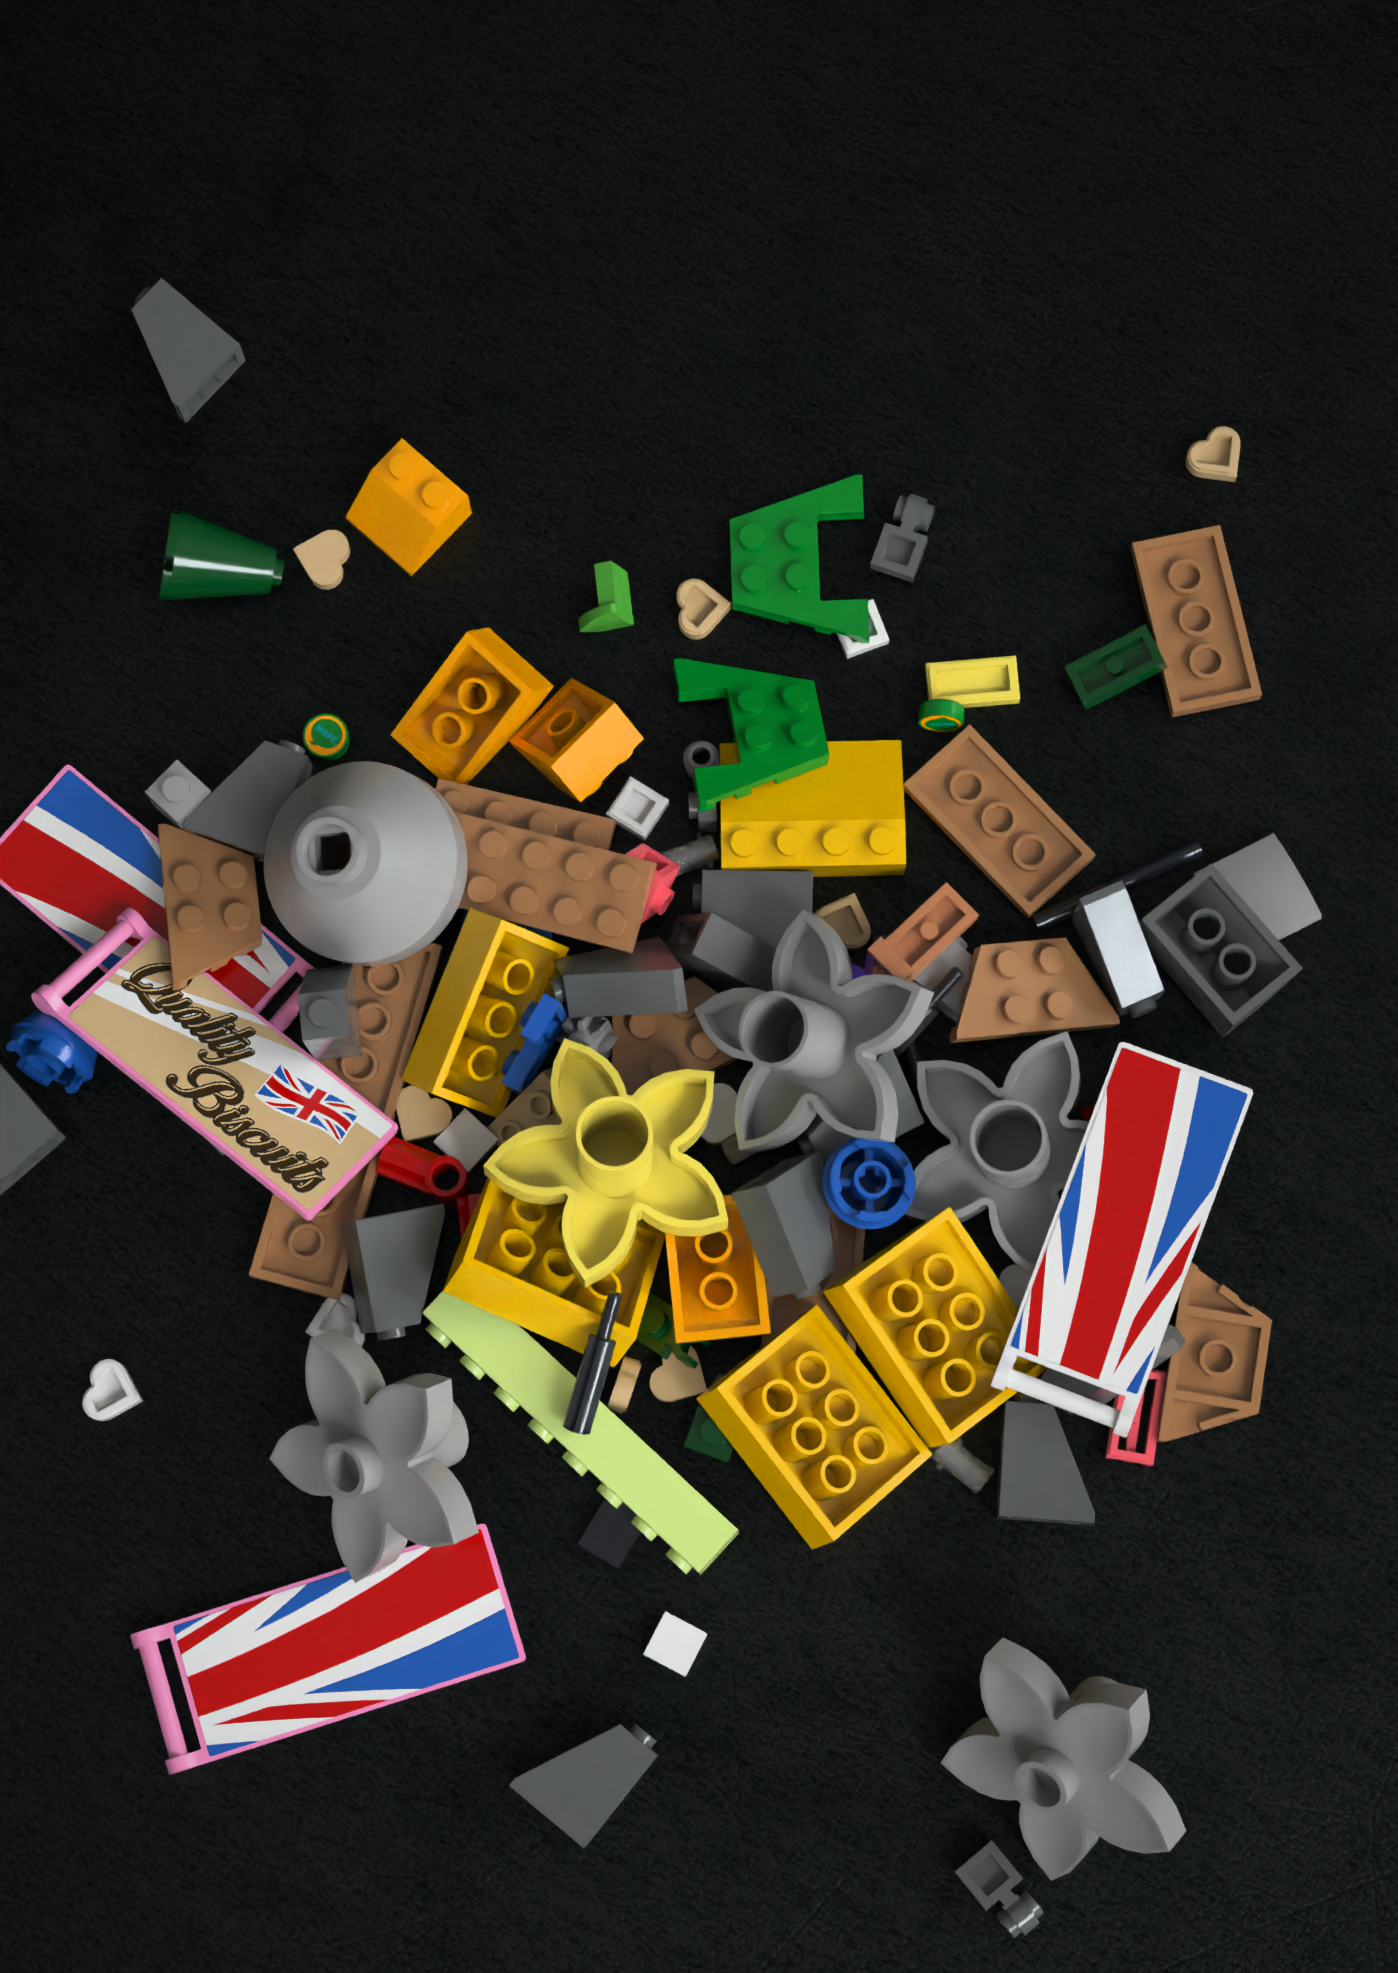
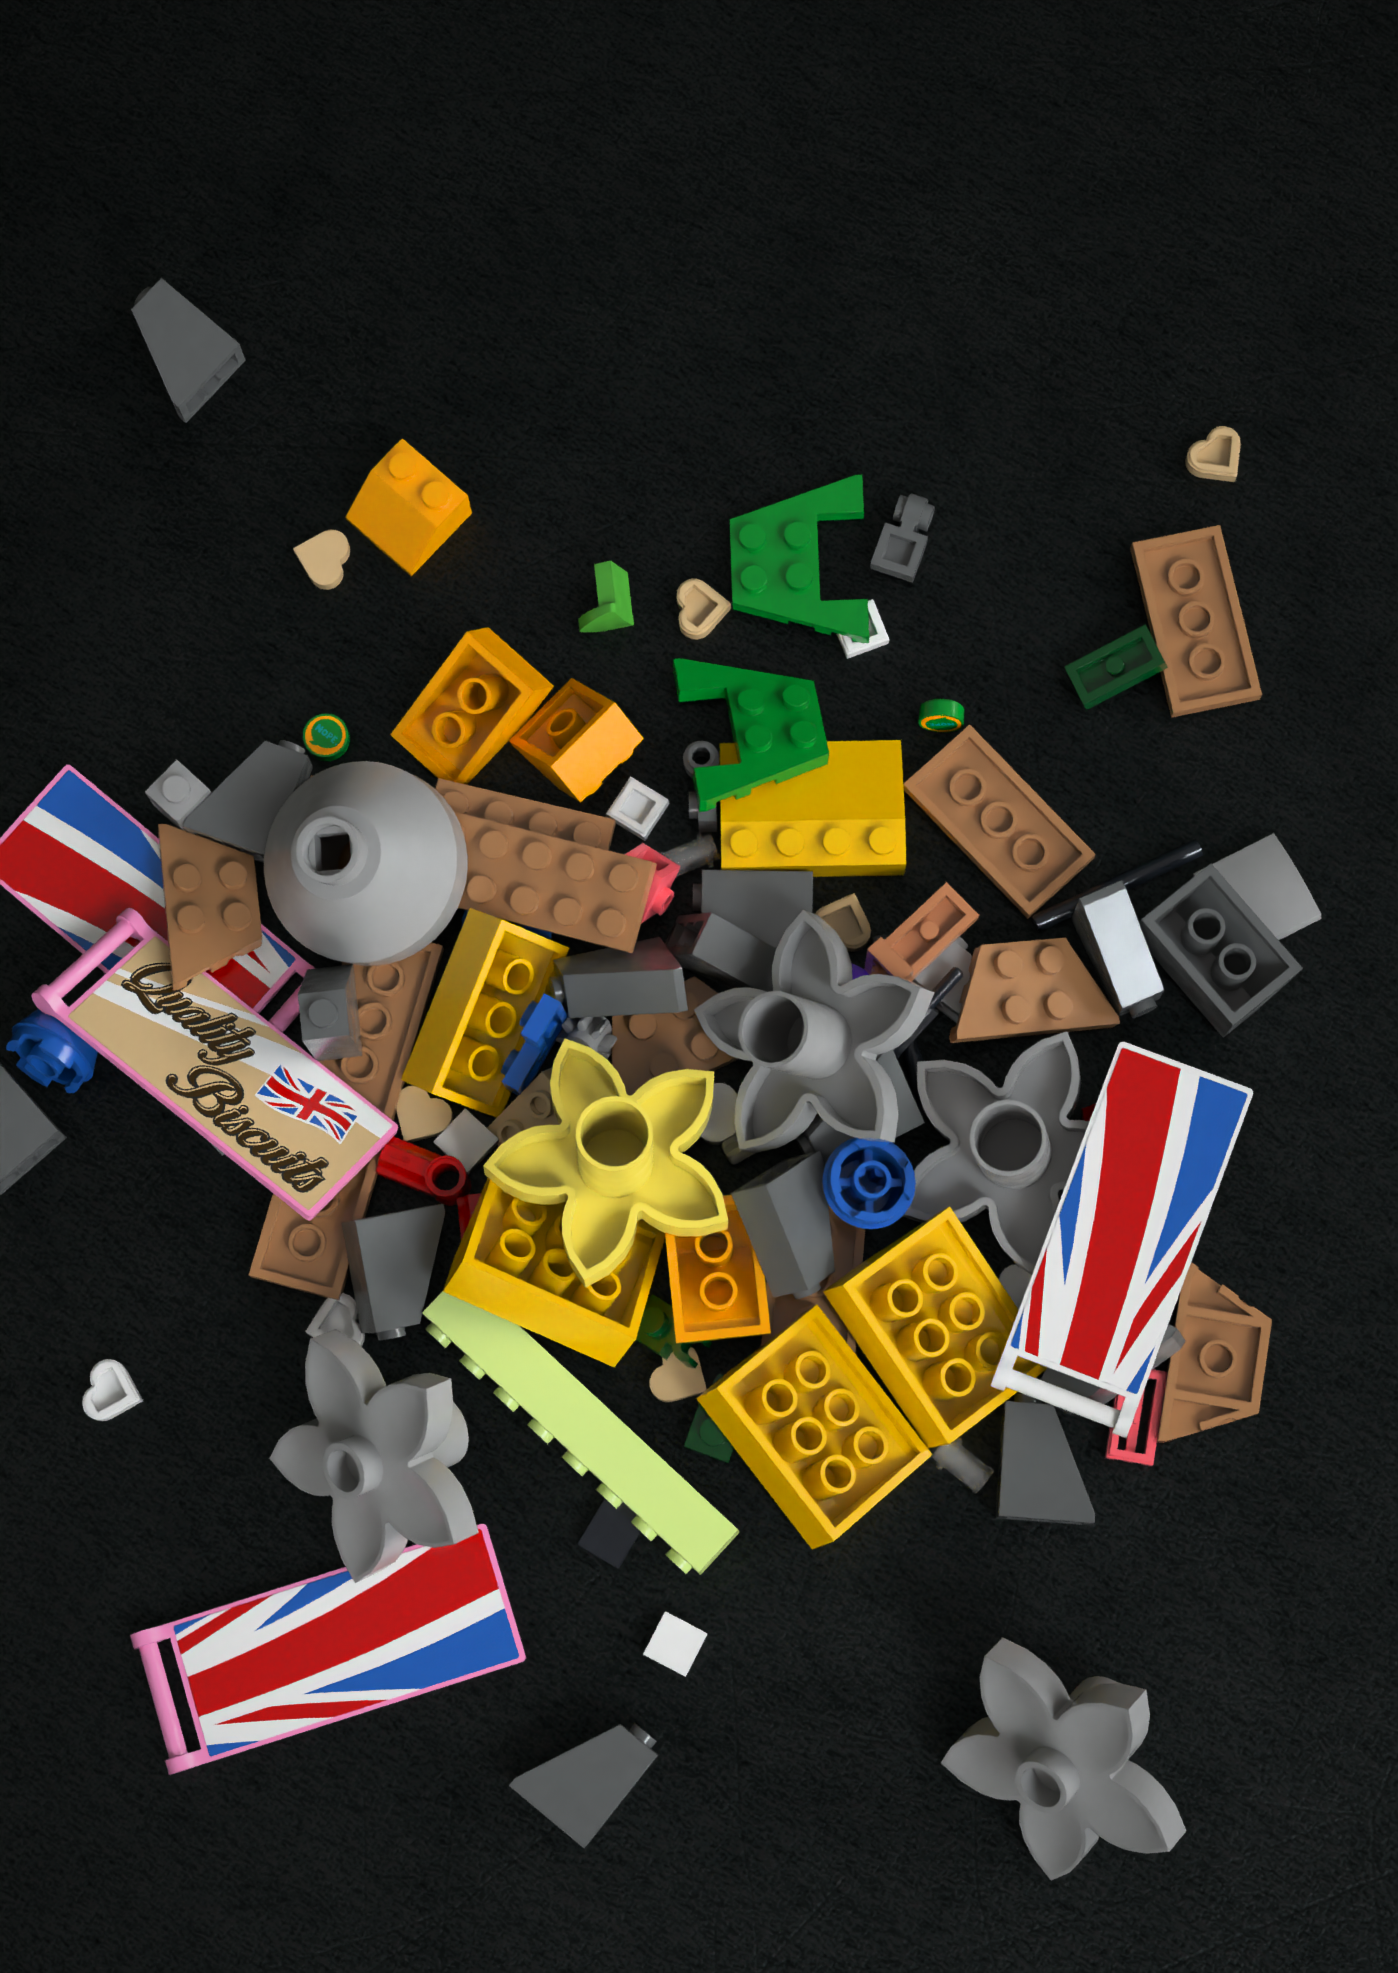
dark green cone [159,510,284,600] -> none
black axle [563,1291,622,1435] -> none
tan tile [607,1356,642,1414] -> none
light yellow tile [925,656,1020,708] -> none
dark grey plate [954,1840,1044,1938] -> none

